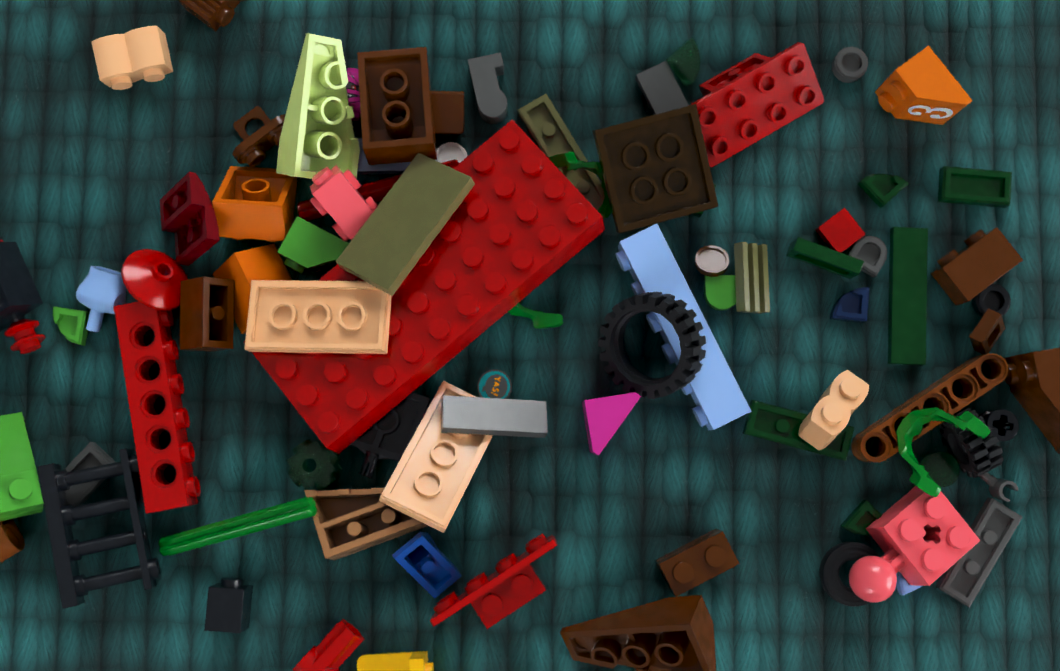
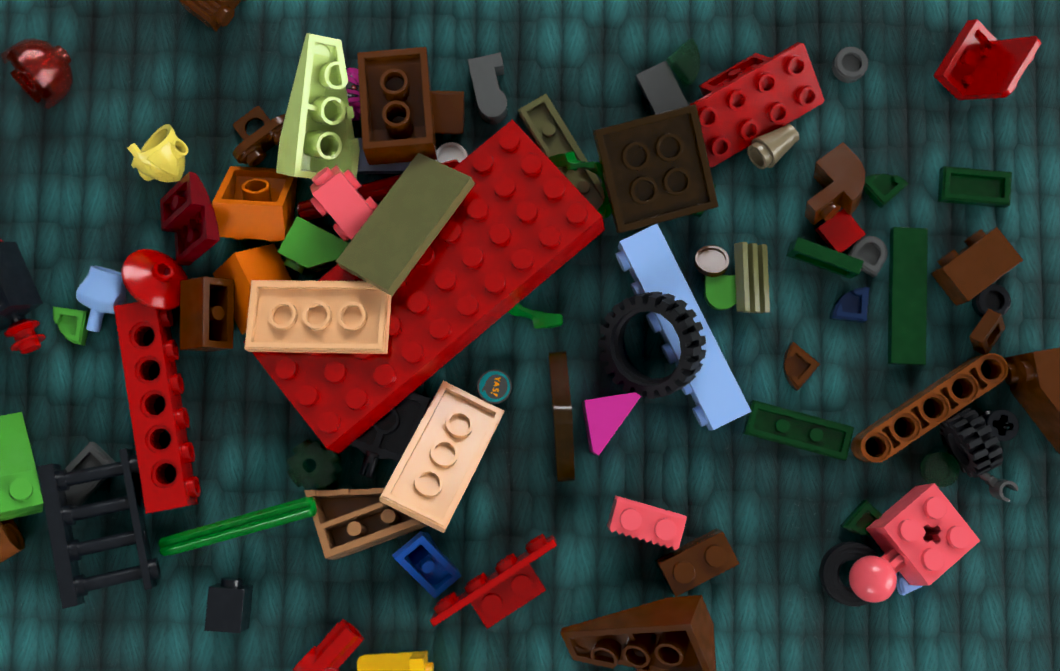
light nougat brick [91,26,173,90] -> none
tile [441,395,548,438] -> none
light nougat brick [798,370,869,451] -> none
orange slope [875,45,973,125] -> none
green helmet [897,407,991,497] -> none
dark grey tile [935,498,1023,607] -> none
none -> clear red cylinder [1,38,73,109]
none -> light yellow helmet [127,124,188,182]
none -> dark brown beam [549,351,575,482]
none -> coral brick [607,495,687,551]
none -> dark tan cone [747,124,799,169]
none -> reddish brown tile [783,342,820,391]
none -> reddish brown brick [805,142,865,226]
none -> red bracket [933,19,1041,100]

